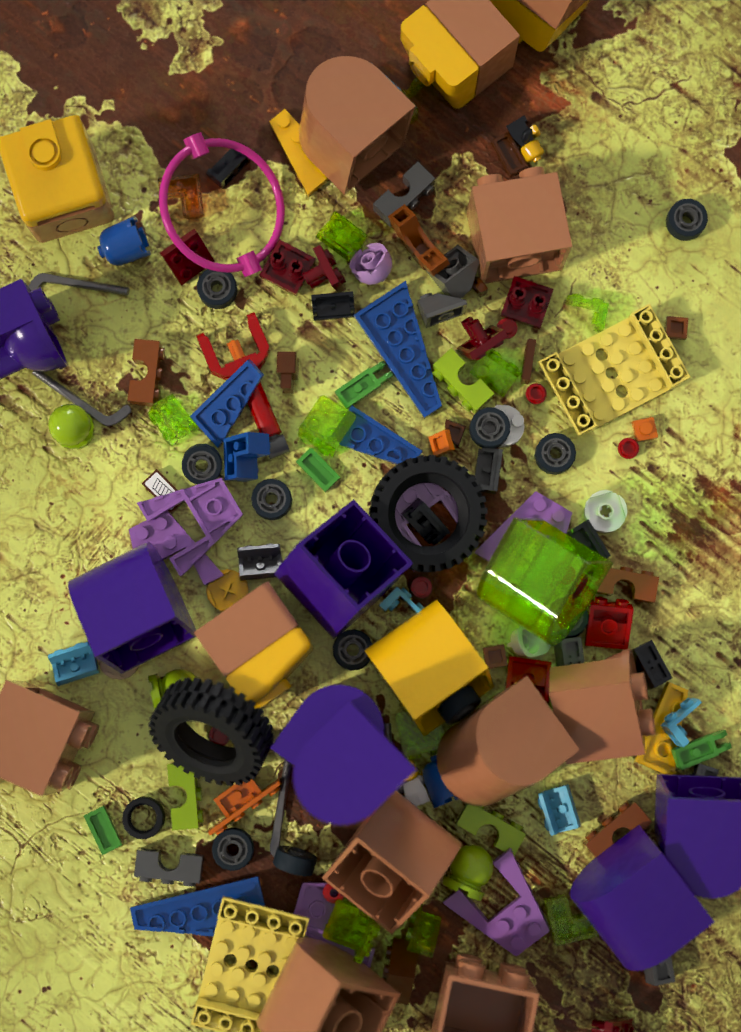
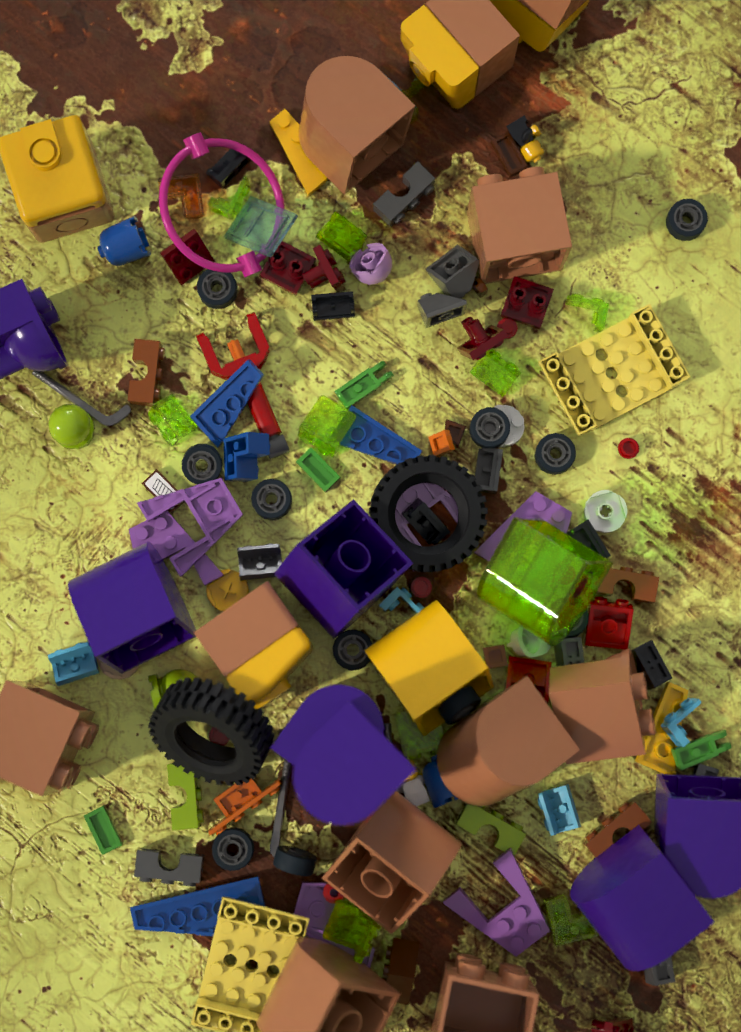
flat silver piece [28,273,129,296] -> none
black tyre [122,797,165,839] -> none
reddish brown piece [276,352,299,394] -> none
blue wing [354,281,442,419] -> none
dark orange arch [388,204,450,276] -> none
clear neon green bracket [405,904,442,958] -> none
lime arch [432,348,495,414] -> none
lime tile [442,845,494,901] -> none
reddish brown tile [520,339,536,385] -> none
red plate [525,383,547,405] -> none
orange plate [632,417,658,443] -> none
dark orange plate [665,316,688,340] -> none
none -> clear neon green bracket [208,176,251,220]
none -> clear light blue piece [224,196,298,258]

